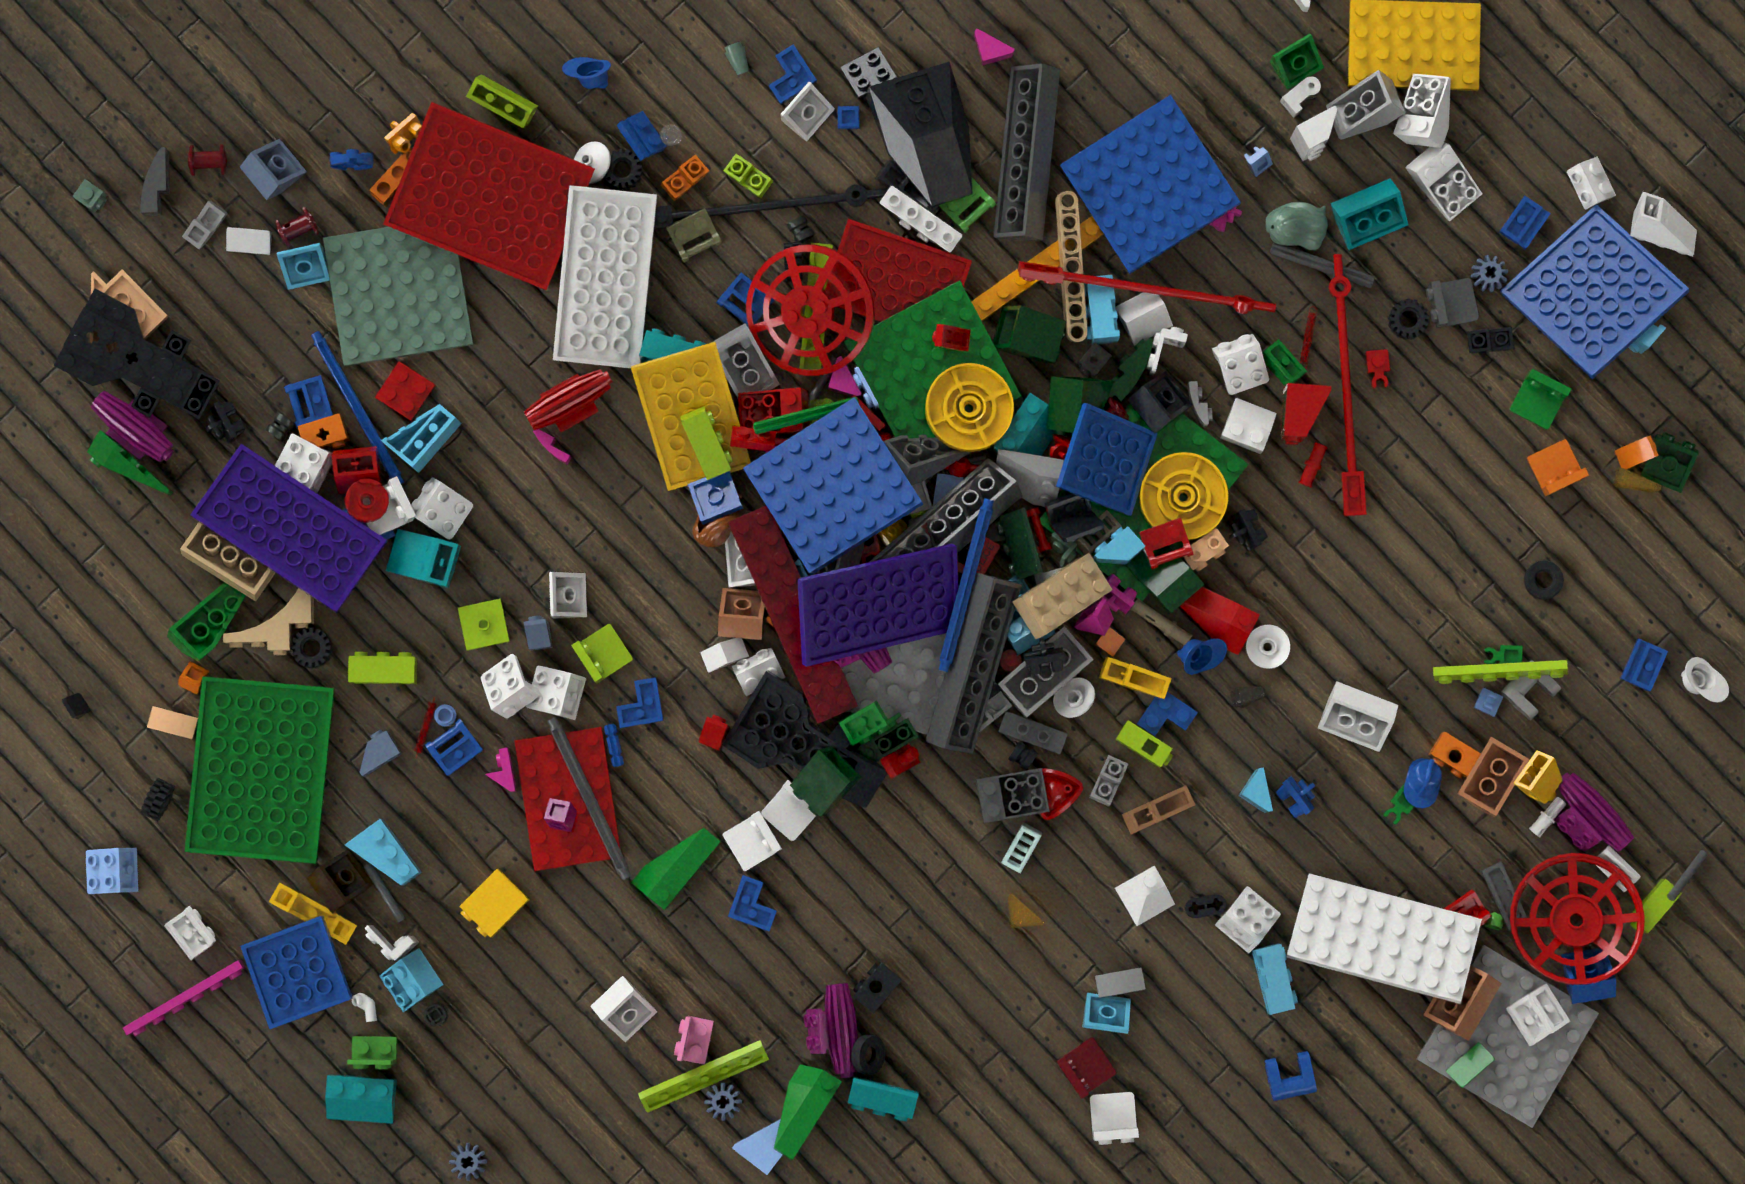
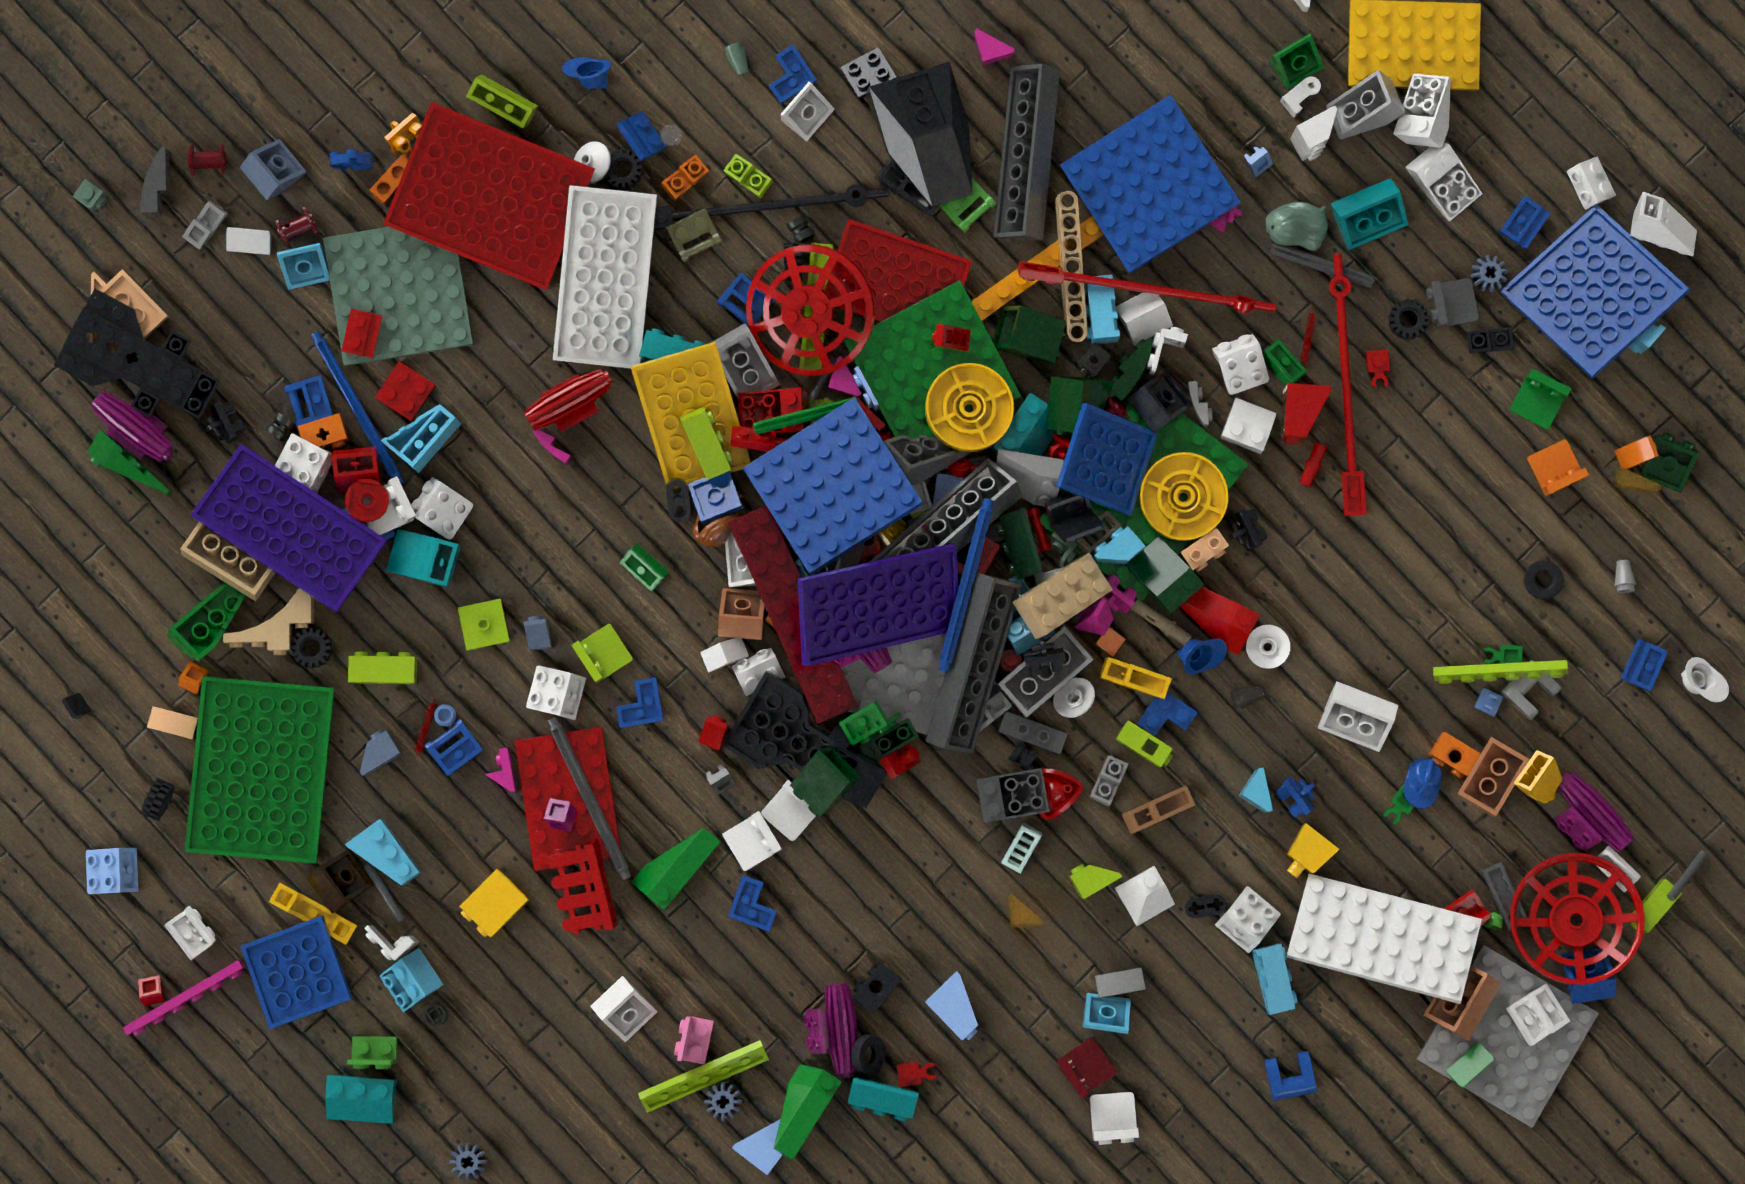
white arm [352,993,377,1022] -> none
white bracket [481,654,540,719] -> none
white slope [549,572,587,619] -> none
blue axle [604,724,624,767] -> none
blue tile [838,106,859,129] -> none
white bracket [880,186,962,253] -> none
red plate [1139,518,1194,570] -> none
white axle [1529,797,1566,838] -> none
none -> red slope [138,975,165,1006]
none -> red plate [341,309,383,359]
none -> red fence [546,839,618,935]
none -> green slope [619,544,669,592]
none -> black plate [666,478,691,522]
none -> dark grey tile [706,764,736,795]
none -> red plate [896,1062,936,1087]
none -> light blue slope [925,971,978,1040]
none -> lime slope [1068,864,1122,899]
none -> yellow torso [1287,823,1339,878]
none -> light grey cone [1614,560,1637,593]

